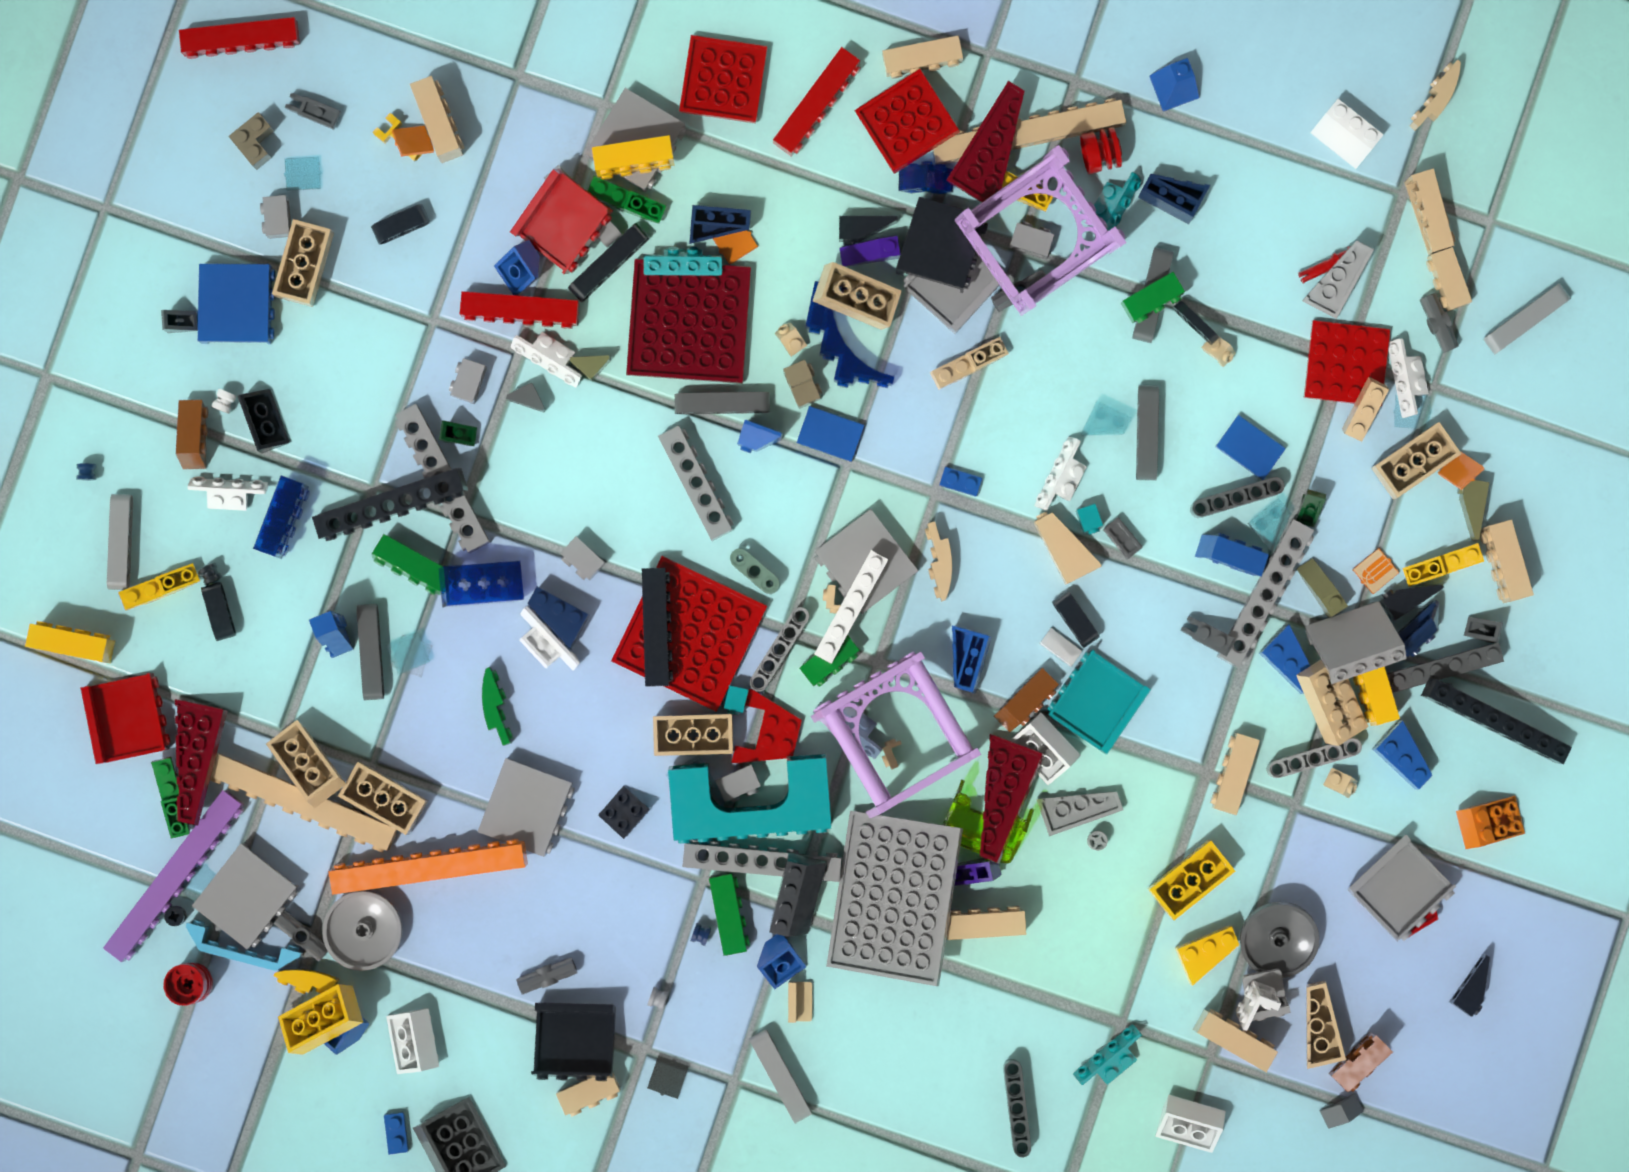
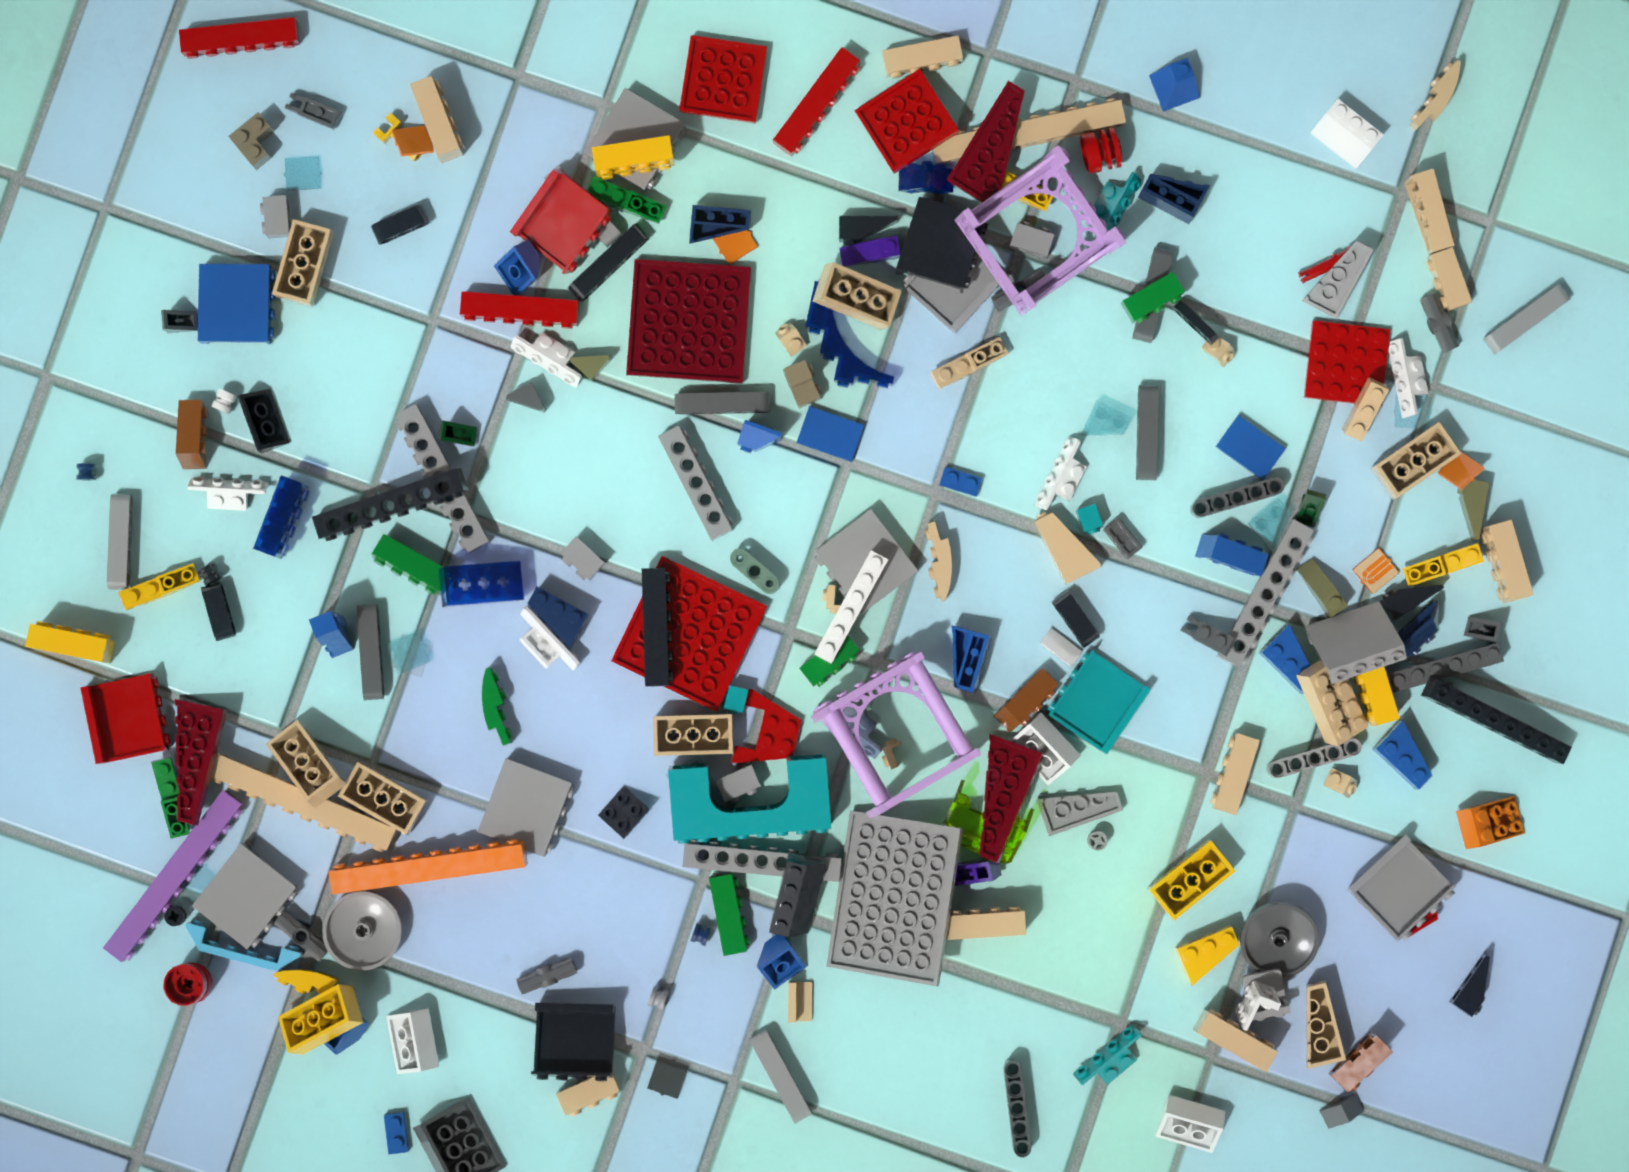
light grey brick [449,358,487,404] -> none
teal bracket [644,247,722,275] -> none
light grey beam [750,607,809,692] -> none

